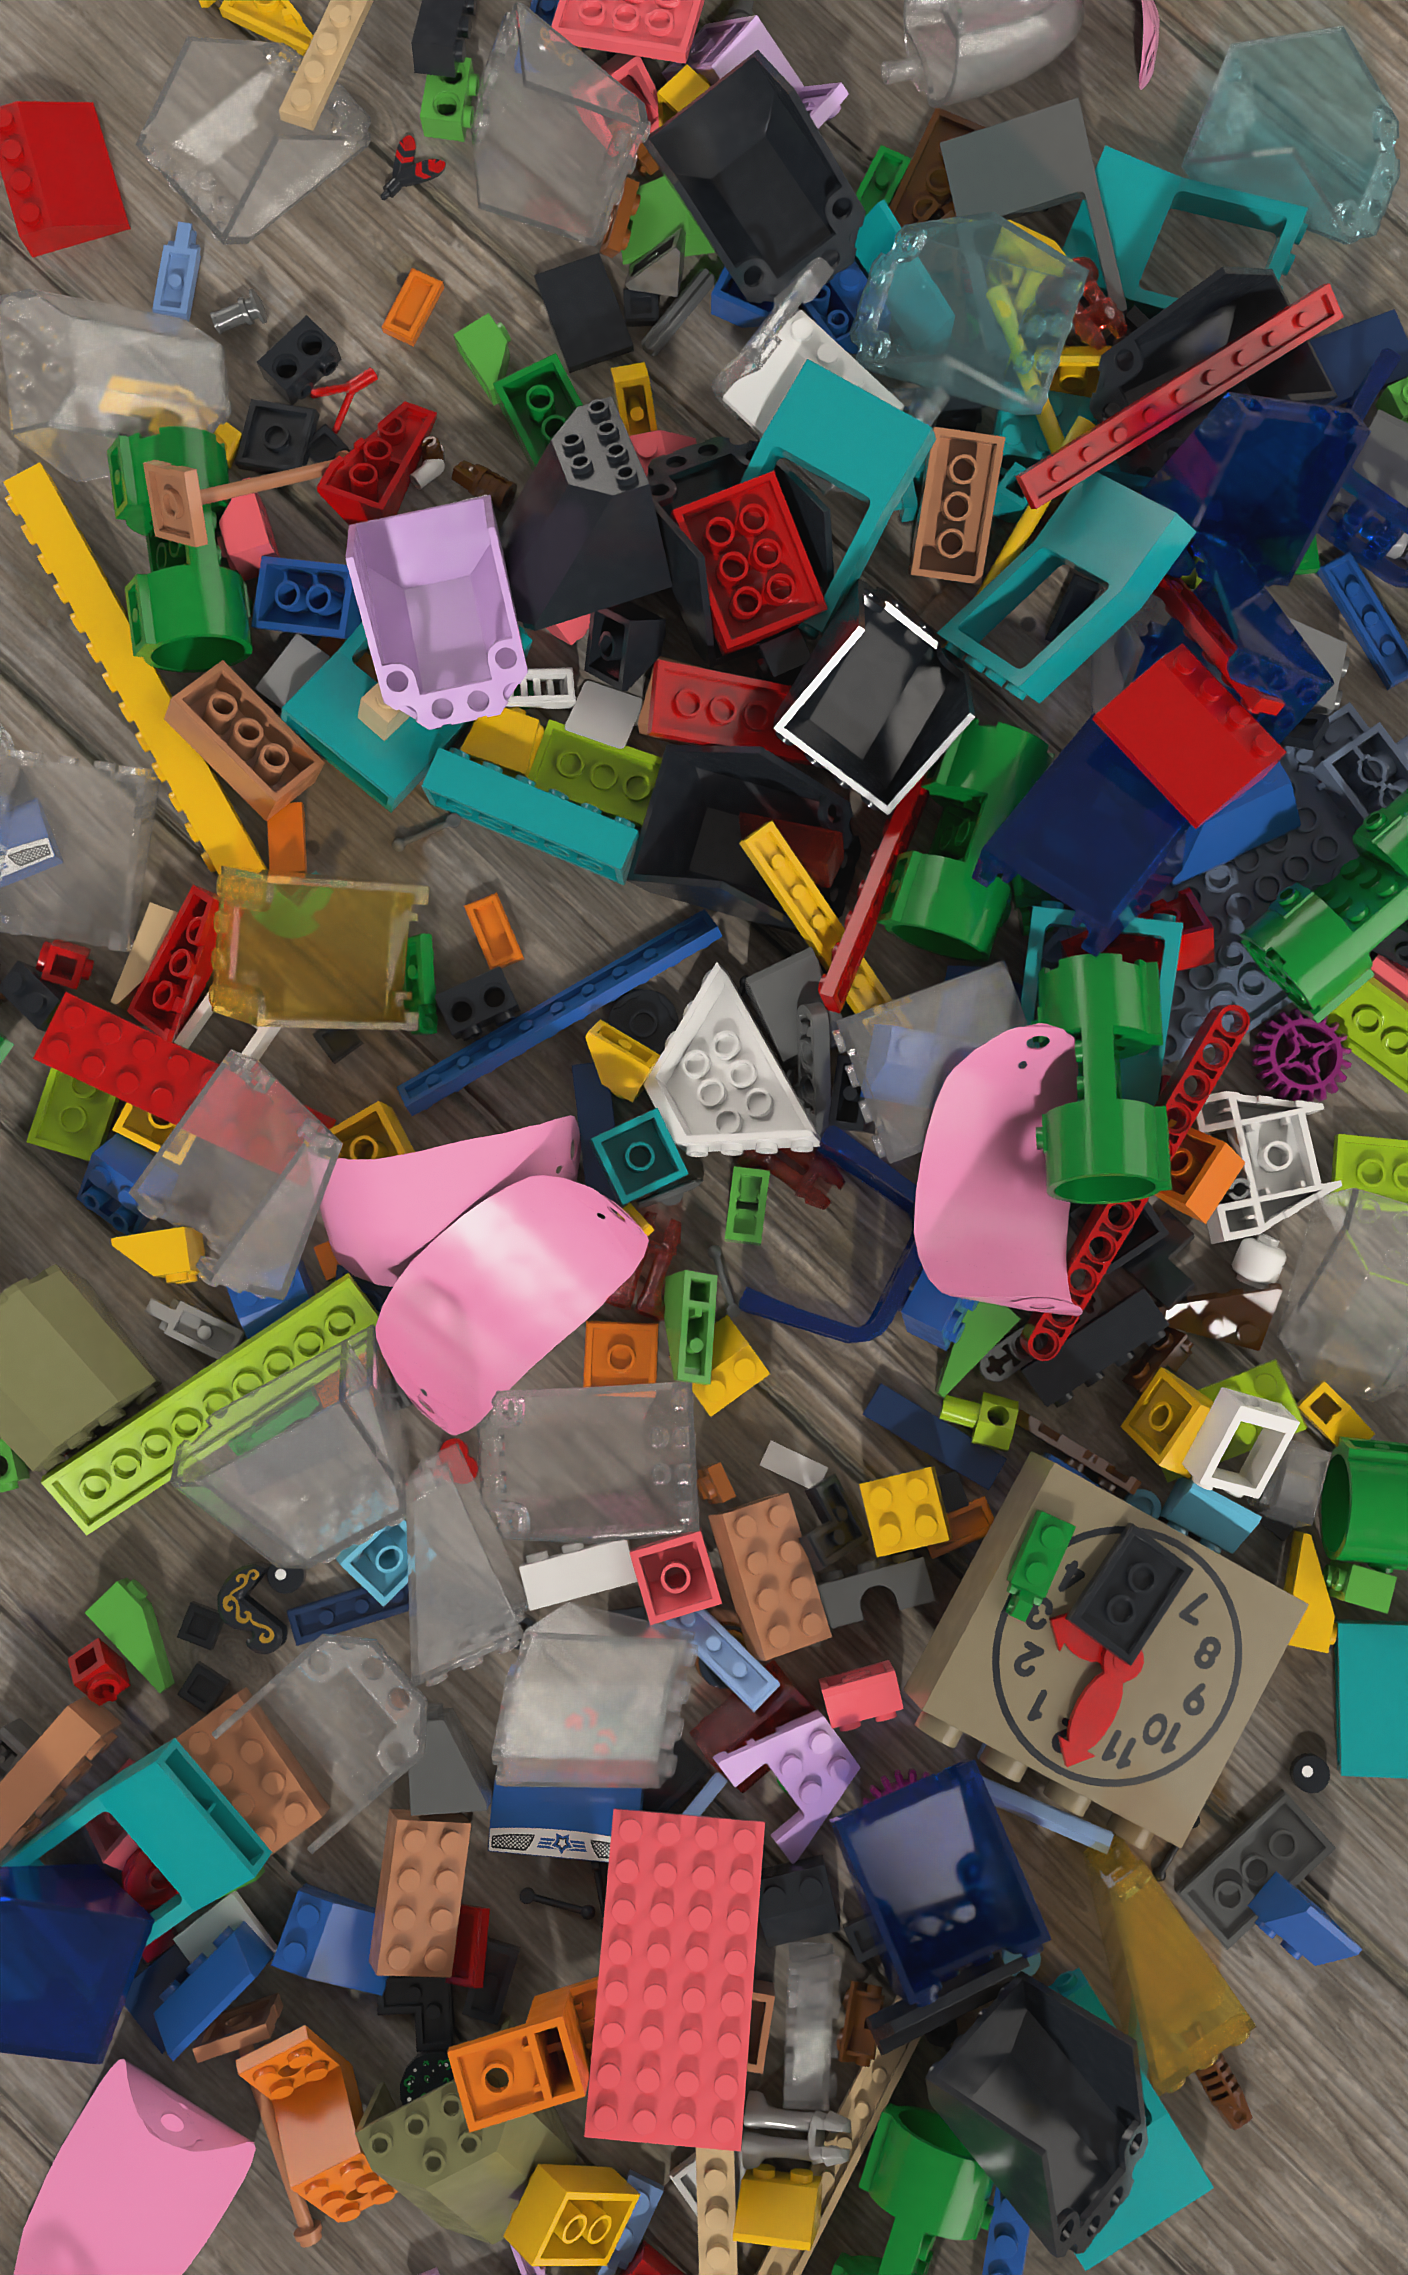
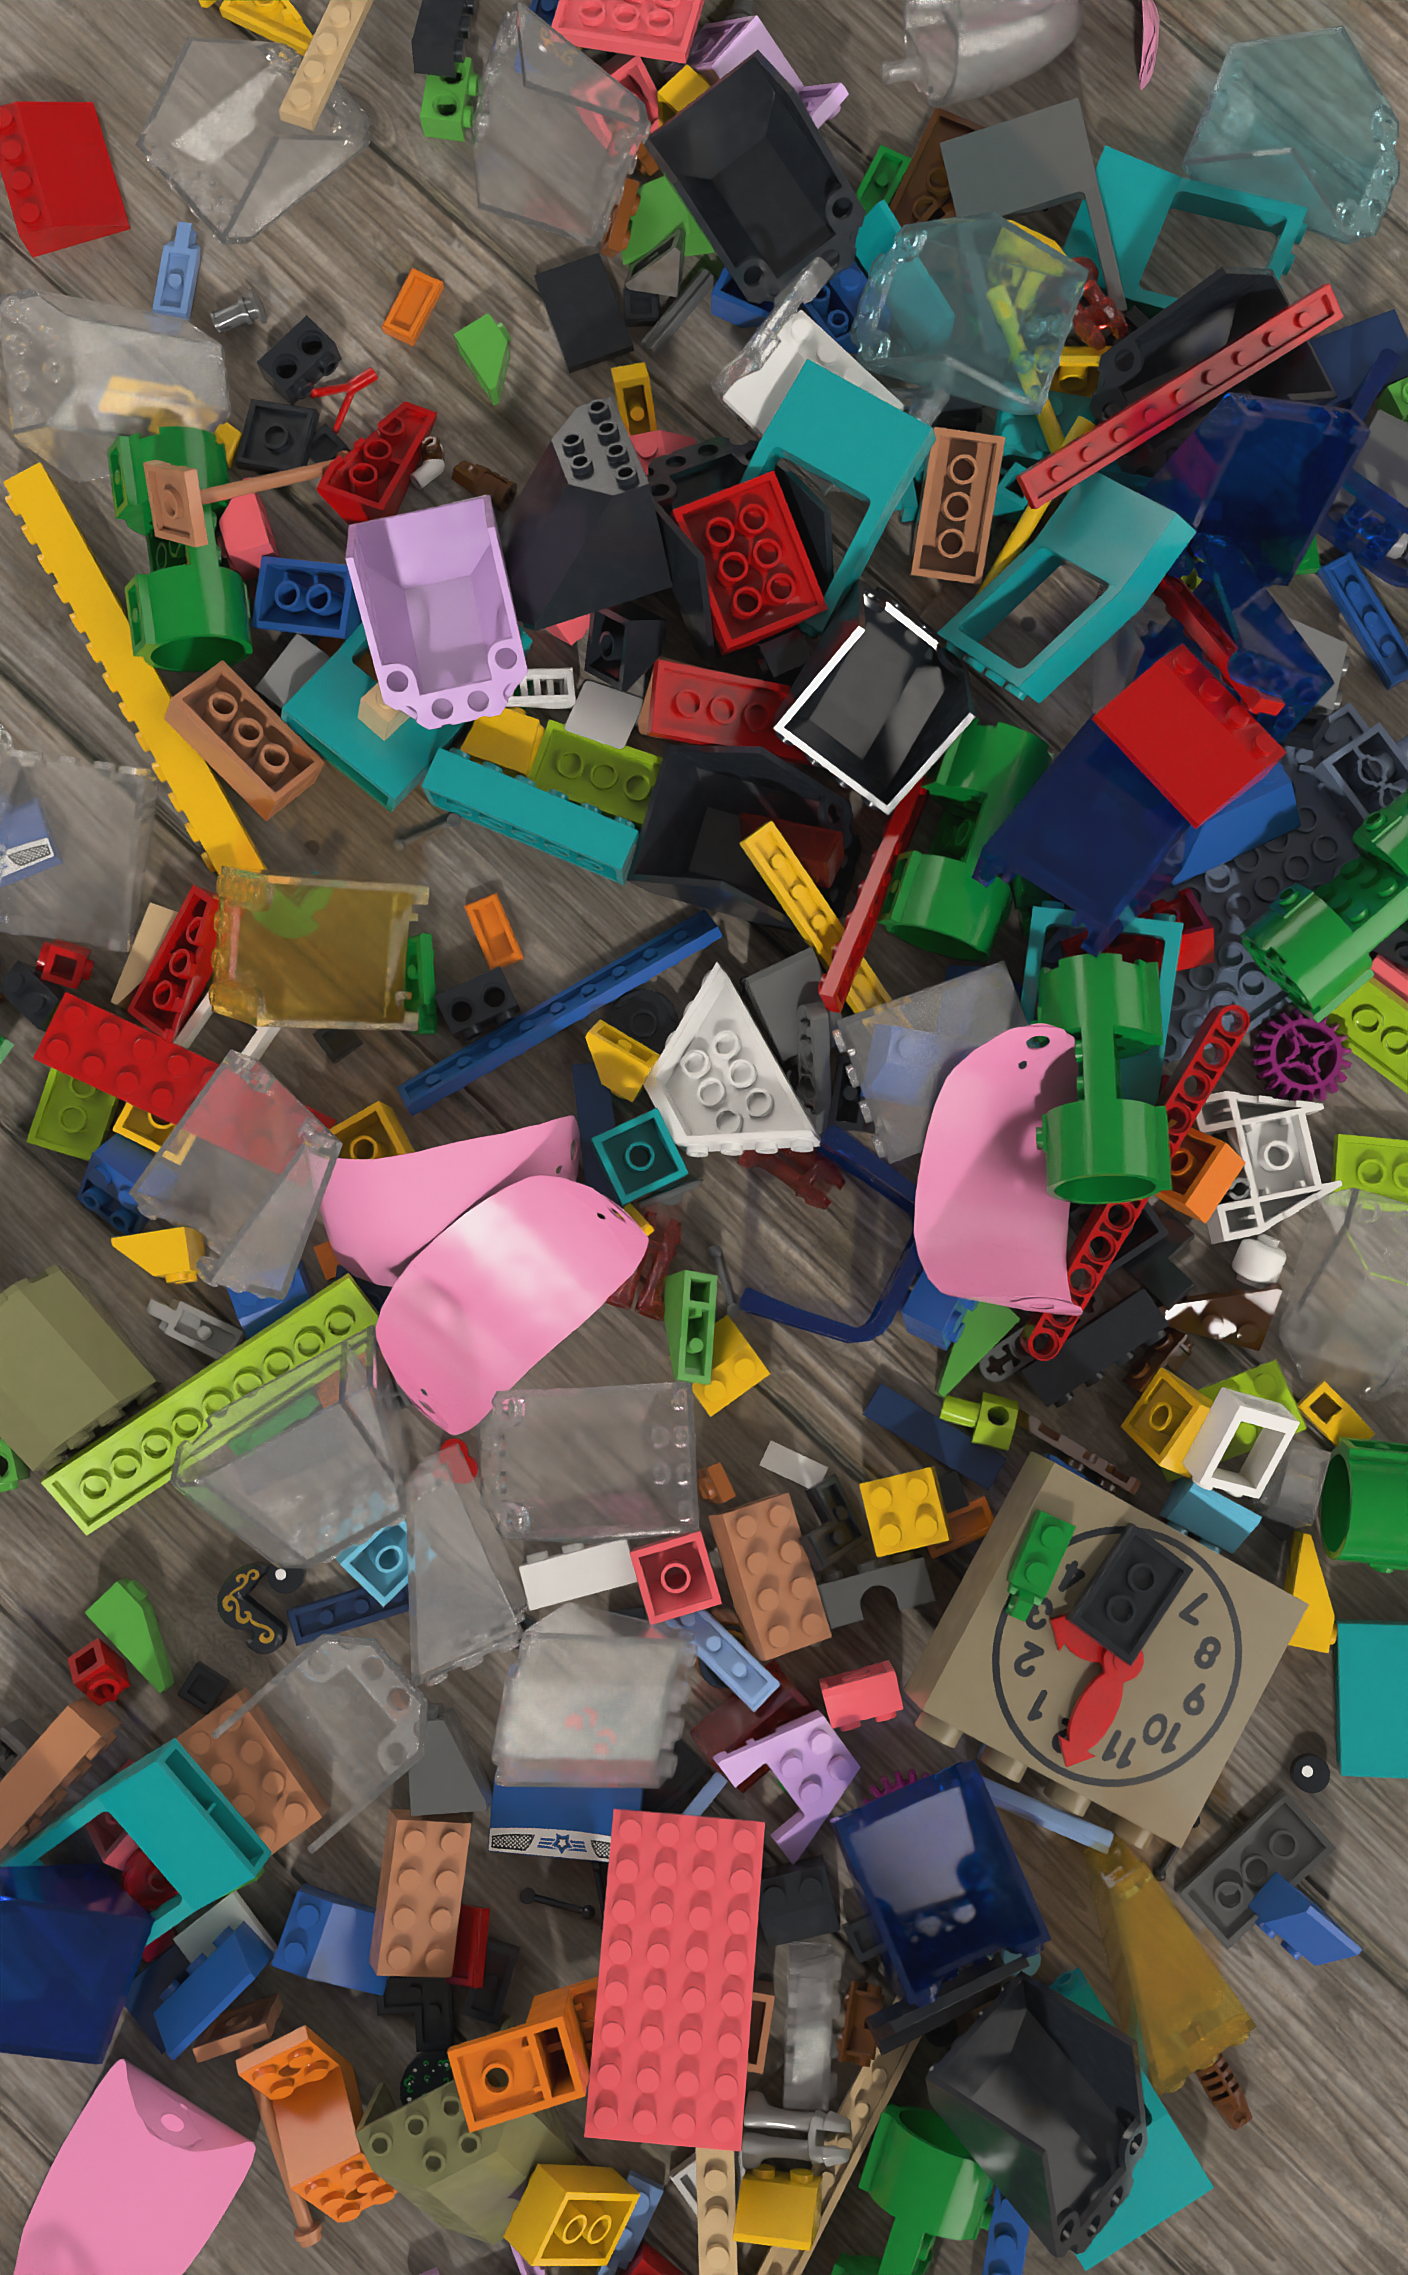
black tile [177,1601,224,1651] -> none
orange tile [267,802,307,876] -> none
piece [380,135,446,201] -> none
green brick [493,353,583,471] -> none
orange tile [583,1321,659,1396] -> none
bright green brick [725,1166,770,1246] -> none
black tile [1045,573,1106,642] -> none
medium azure tile [1123,1489,1161,1519] -> none
bright green brick [1322,1560,1397,1614] -> none

